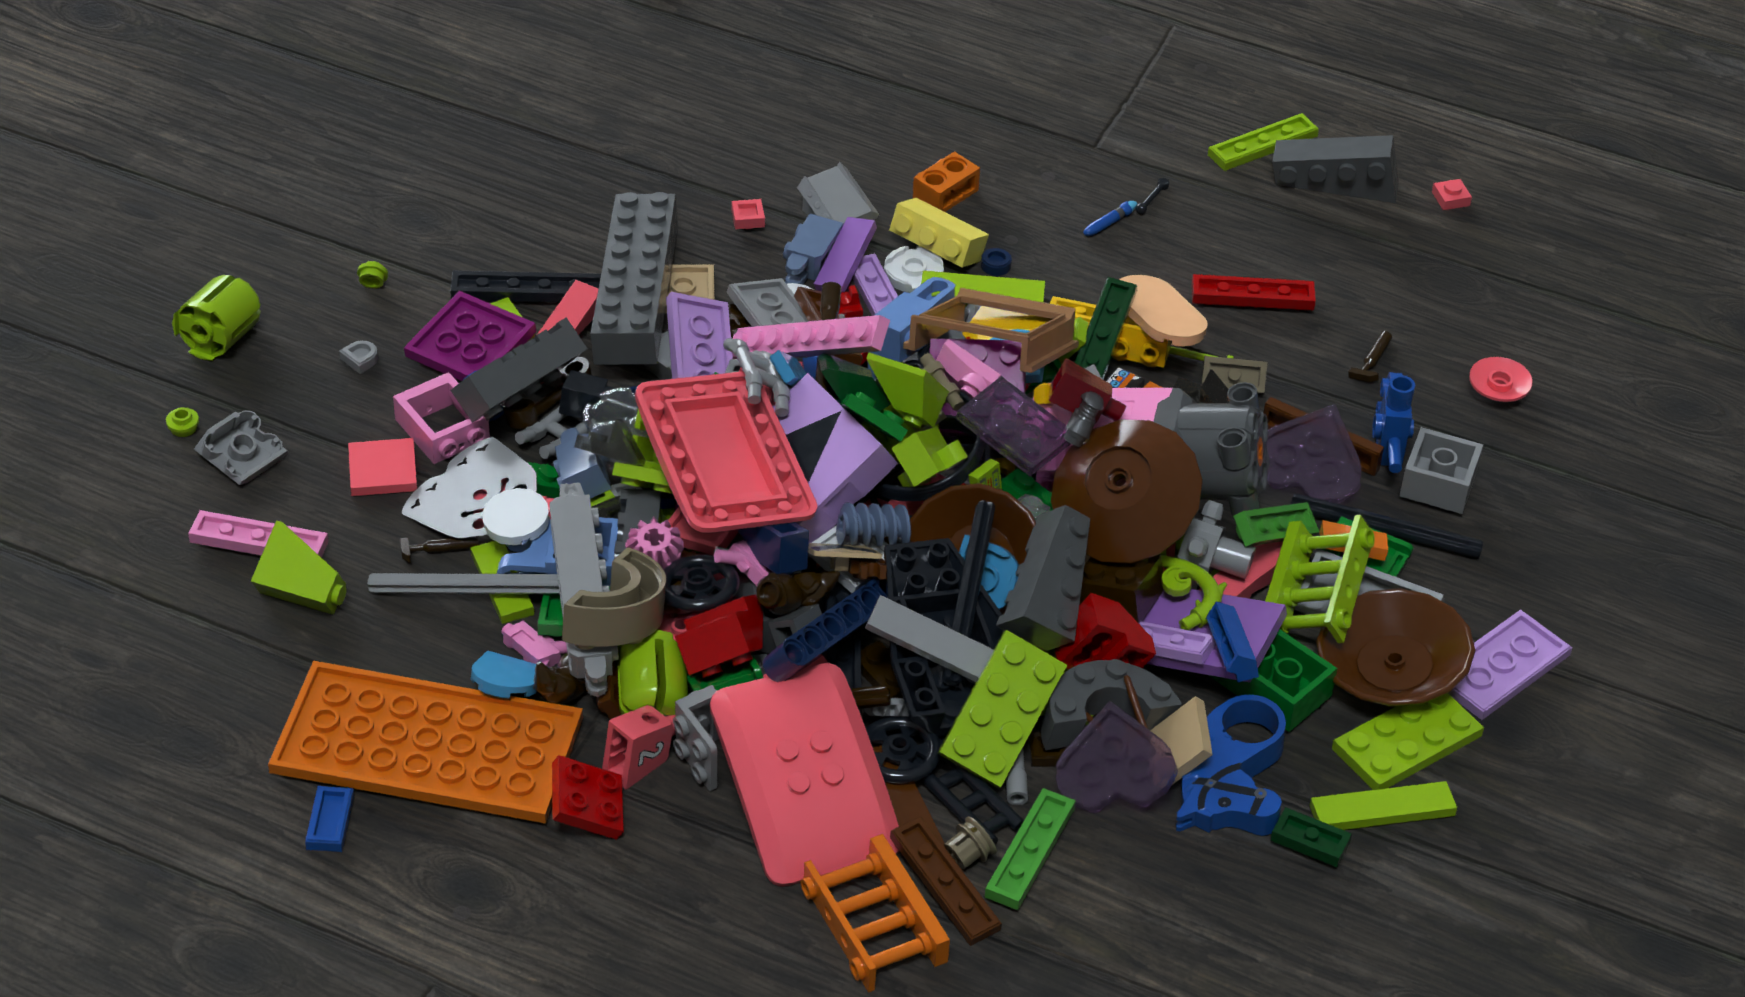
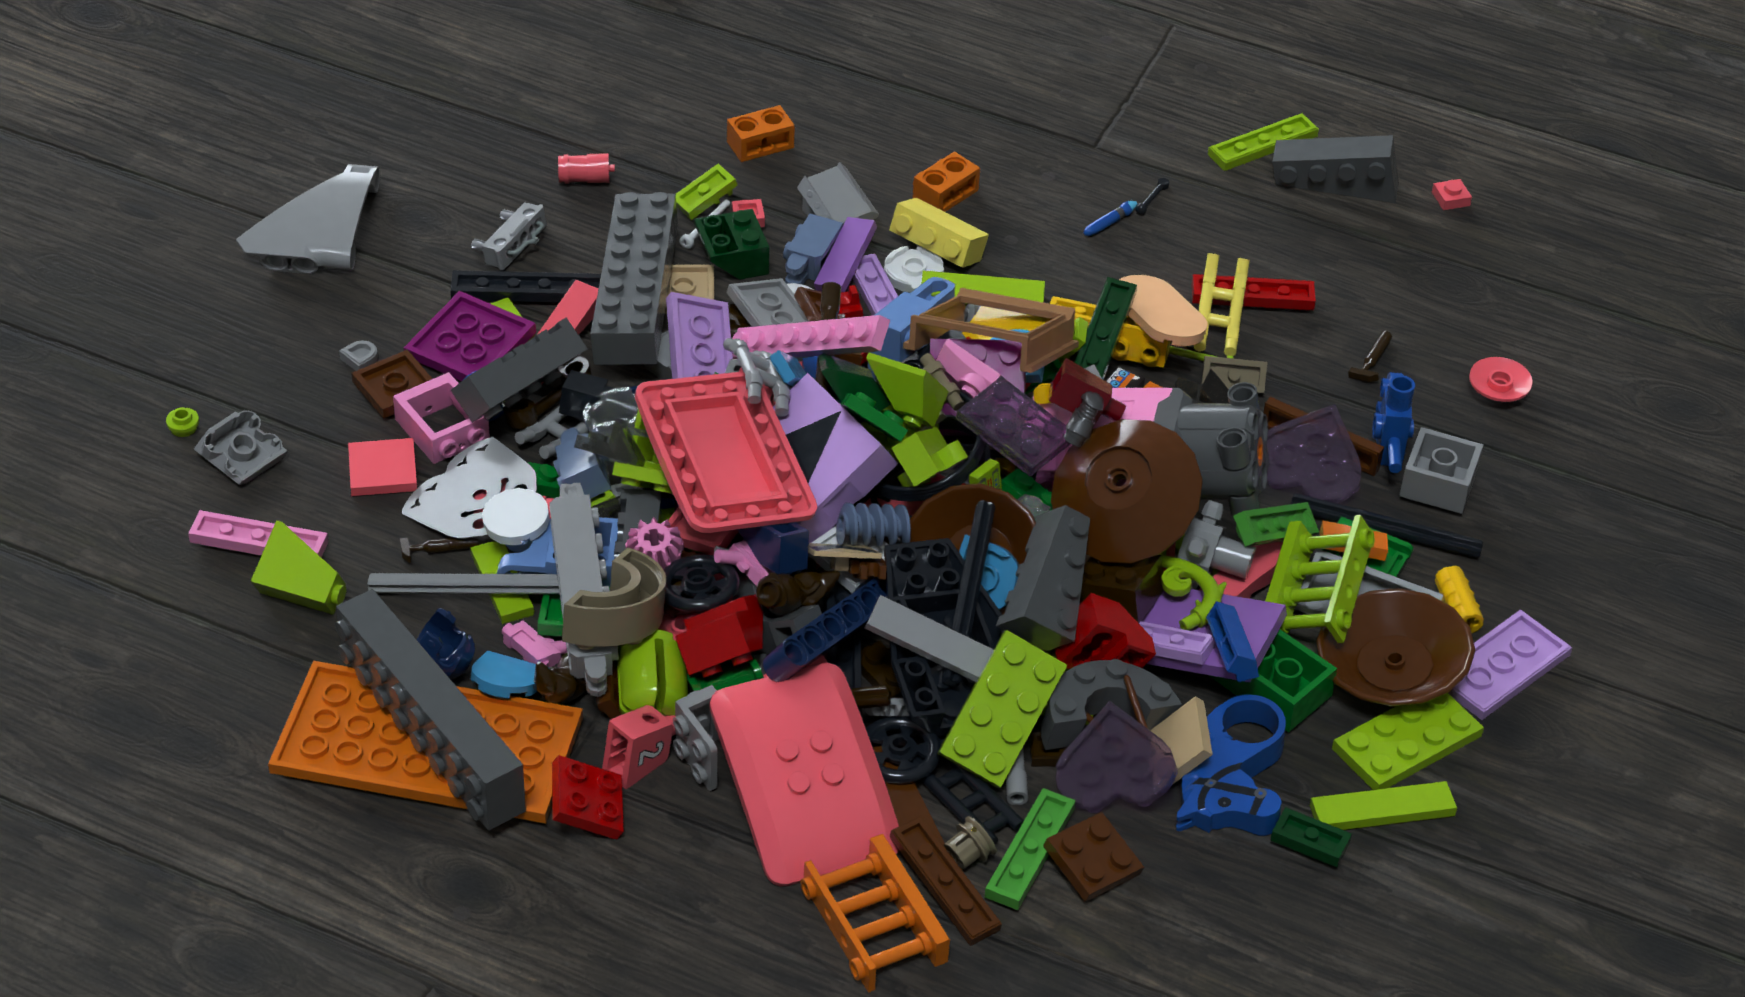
lime cylinder [172,275,261,361] -> none
blue tile [305,786,354,852] -> none
lime plate [357,261,388,289] -> none
dark blue tile [981,248,1012,276] -> none
none -> light grey panel [236,164,380,274]
none -> dark grey brick [335,589,526,830]
none -> reddish brown plate [352,350,433,419]
none -> dark blue helmet [417,608,475,680]
none -> light grey piece [471,202,547,270]
none -> coral piece [558,153,615,184]
none -> lime plate [676,163,738,220]
none -> white piece [679,199,730,249]
none -> dark green slope [694,209,769,280]
none -> orange brick [727,105,795,162]
none -> reddish brown plate [1043,812,1144,902]
none -> light yellow piece [1194,253,1250,356]
none -> yellow axle [1435,566,1484,633]

